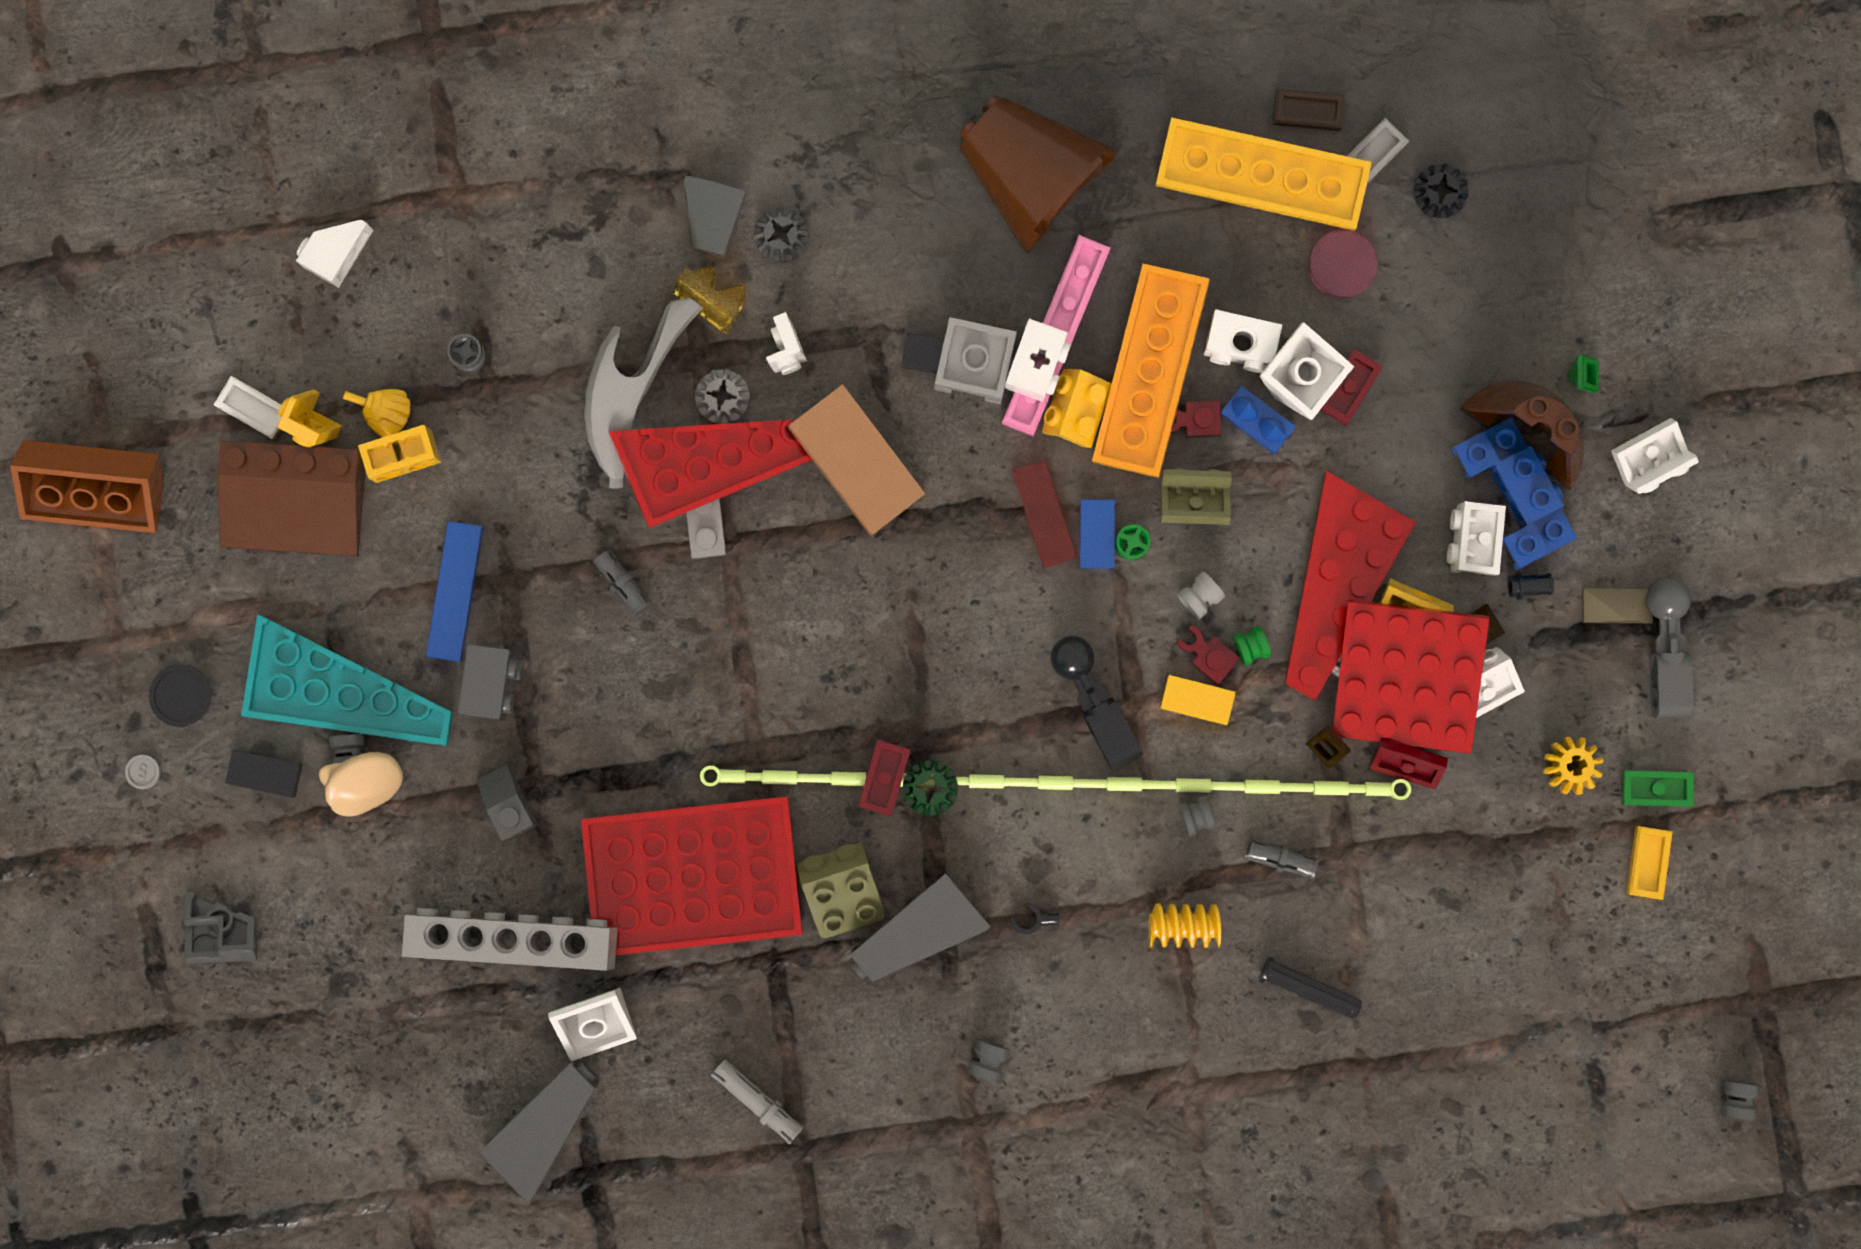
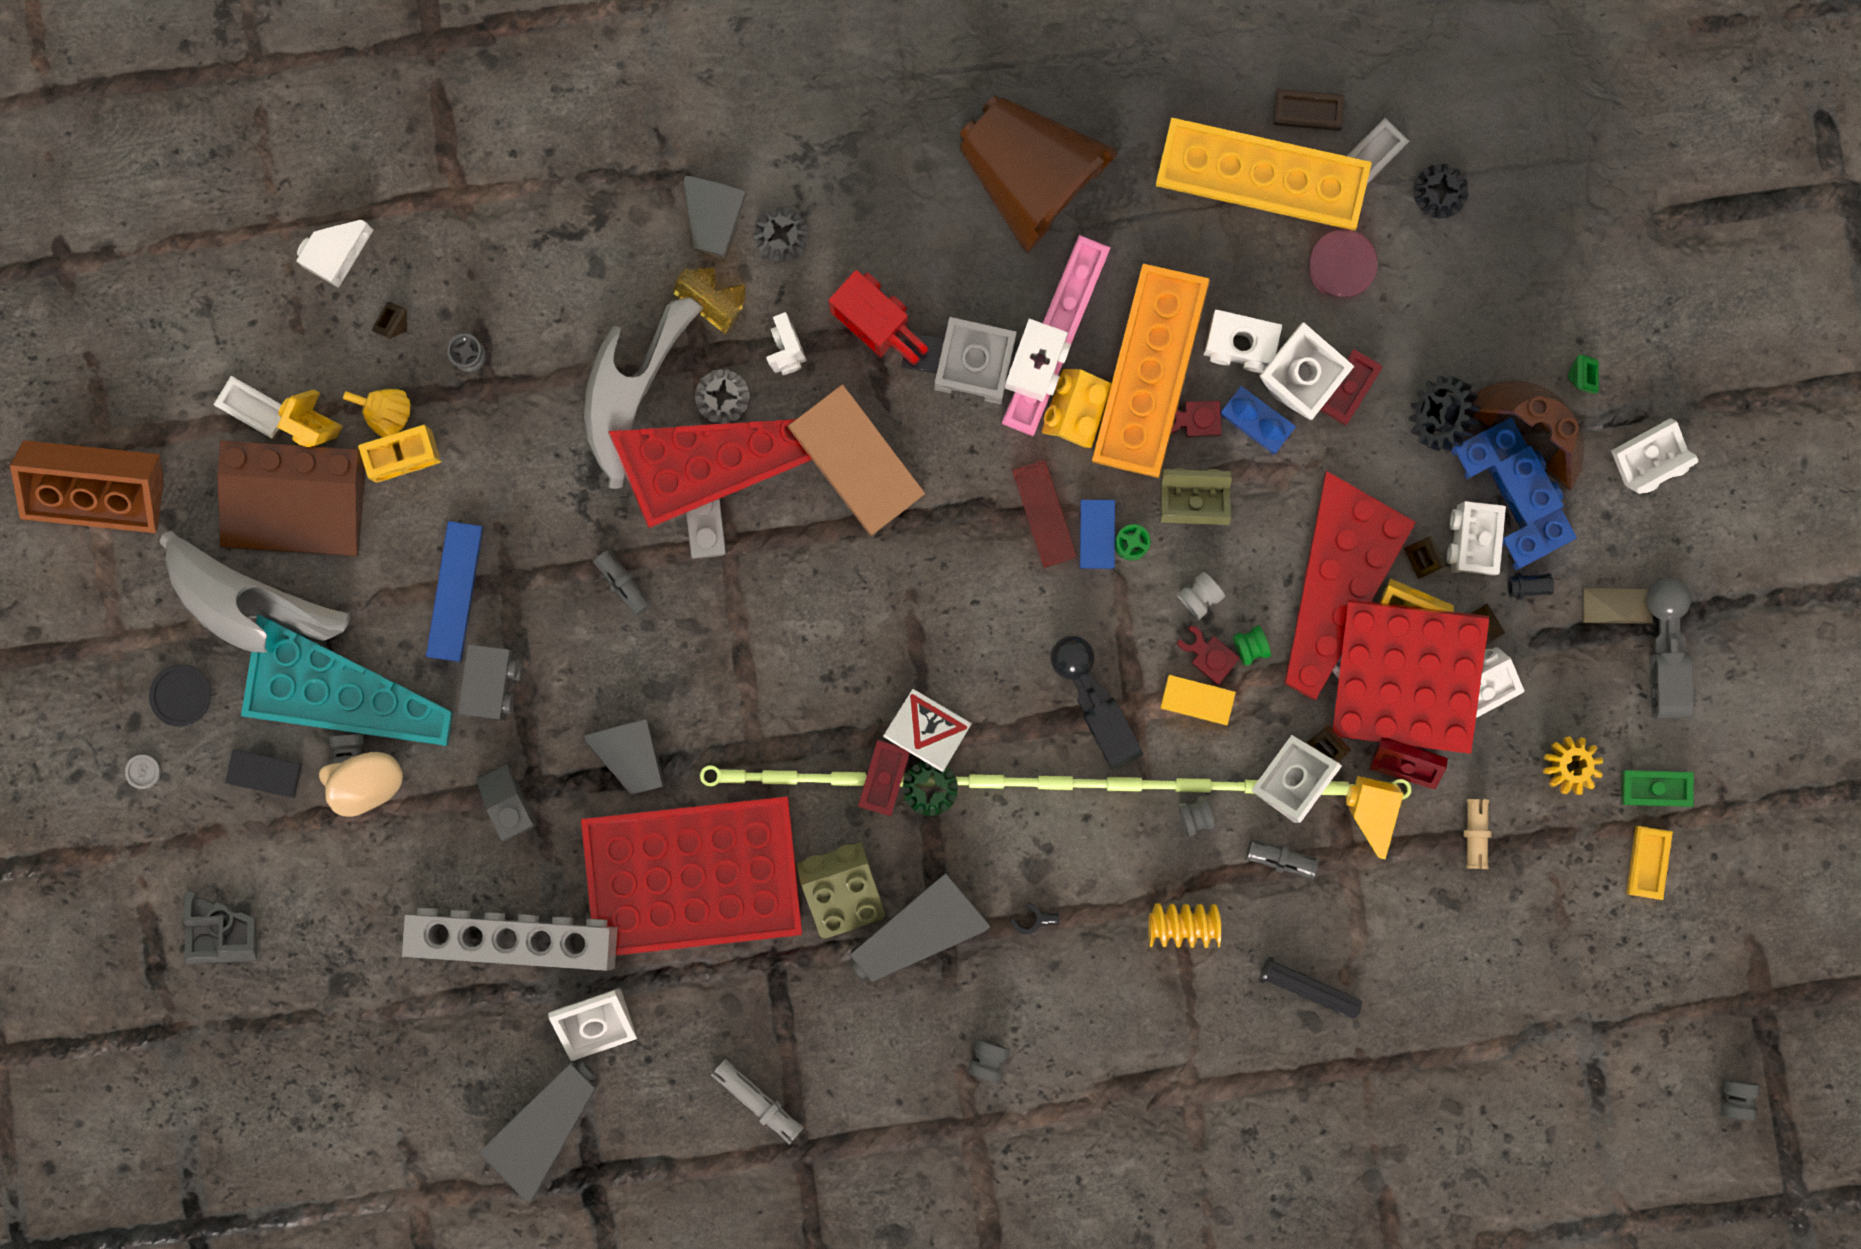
none -> light grey piece [160,531,350,653]
none -> dark brown slope [372,302,407,339]
none -> dark grey slope [584,719,665,795]
none -> red brick [828,270,929,365]
none -> white piece [883,689,972,772]
none -> white slope [1251,735,1342,823]
none -> yellow slope [1346,776,1403,859]
none -> dark brown slope [1404,536,1446,579]
none -> black gear [1409,376,1481,451]
none -> tan pin [1464,799,1492,869]

